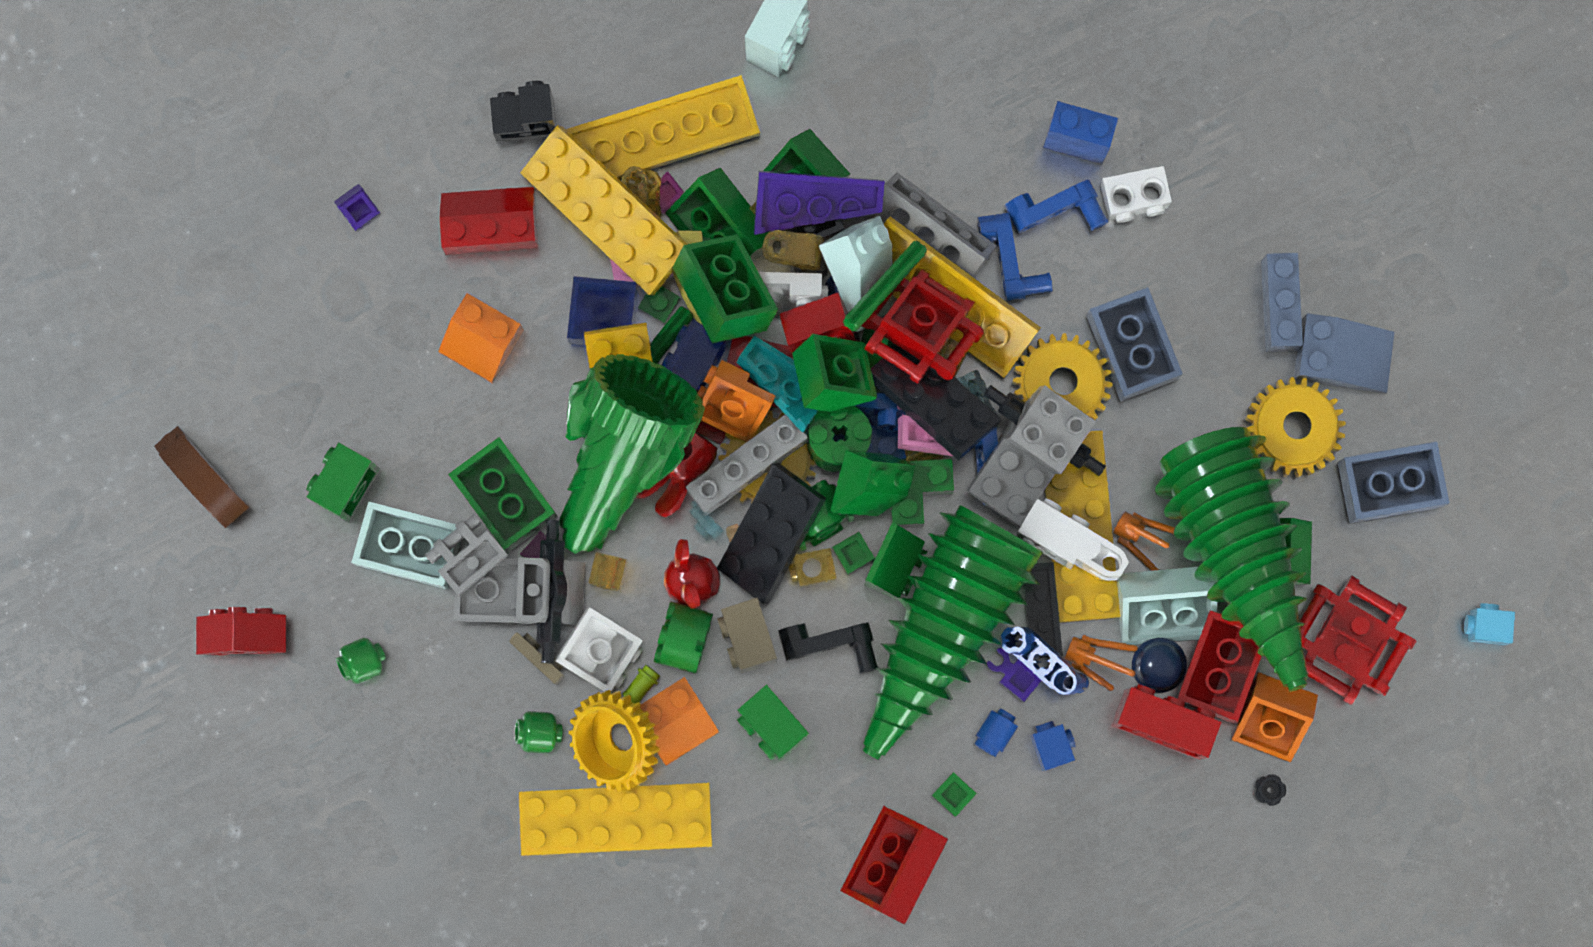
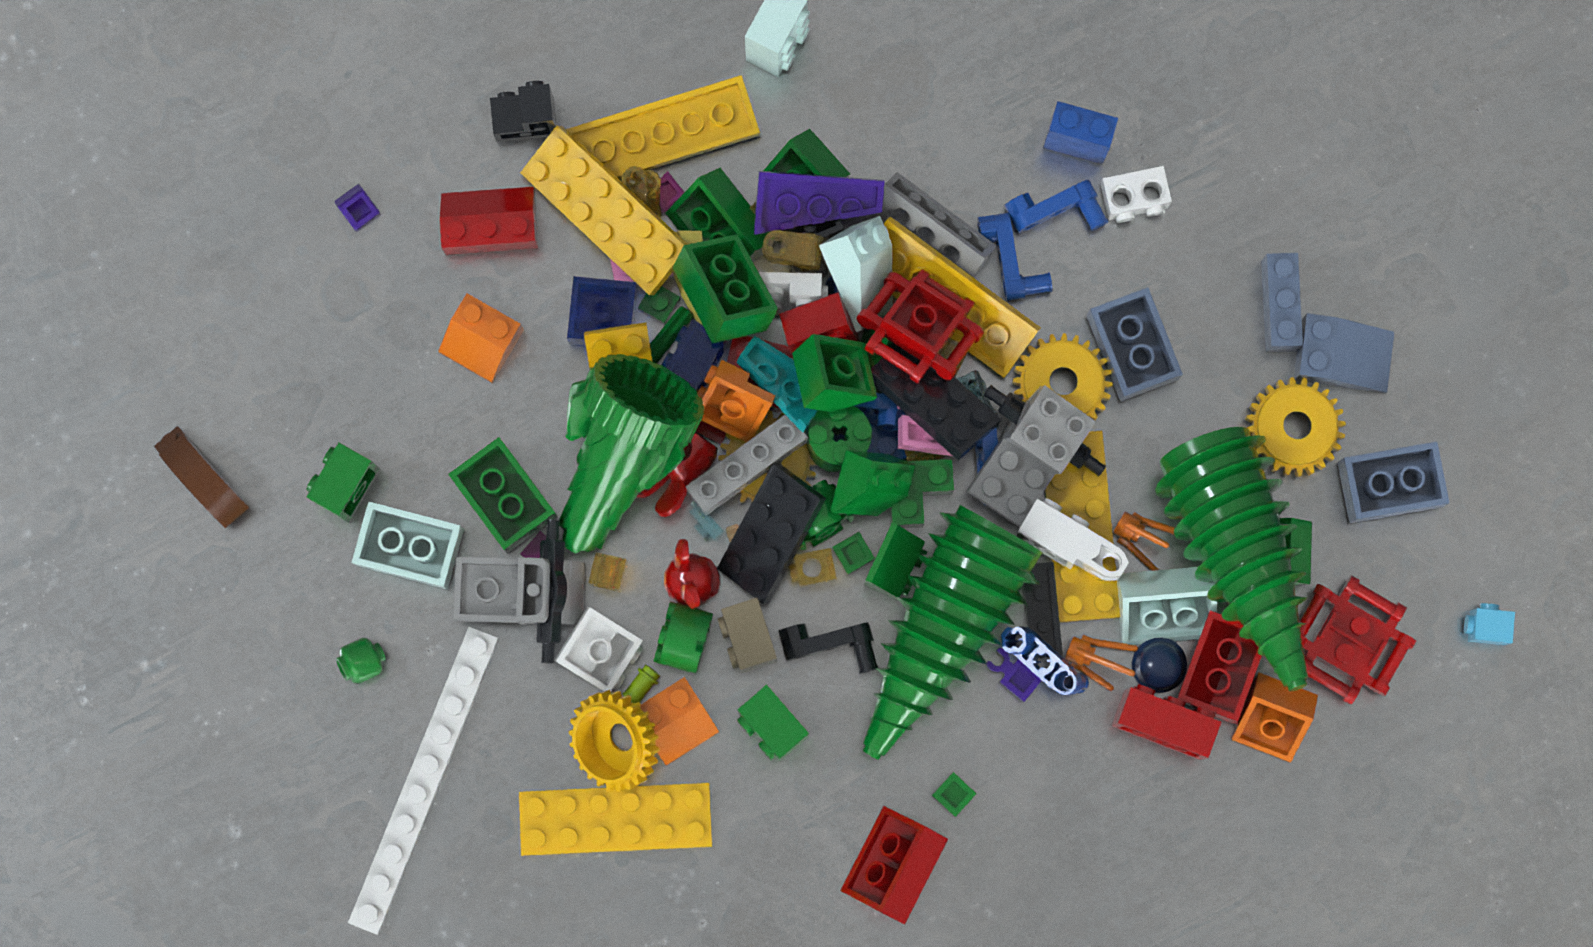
red brick [196,607,286,656] -> none
light grey plate [425,514,508,596] -> none
dark tan plate [509,632,566,685] -> none
green head [515,711,563,753] -> none
green axle [843,241,927,331] -> none
blue brick [974,708,1018,757] -> none
blue brick [1030,721,1076,771] -> none
black plate [1255,774,1286,806] -> none
none -> white plate [348,627,499,935]

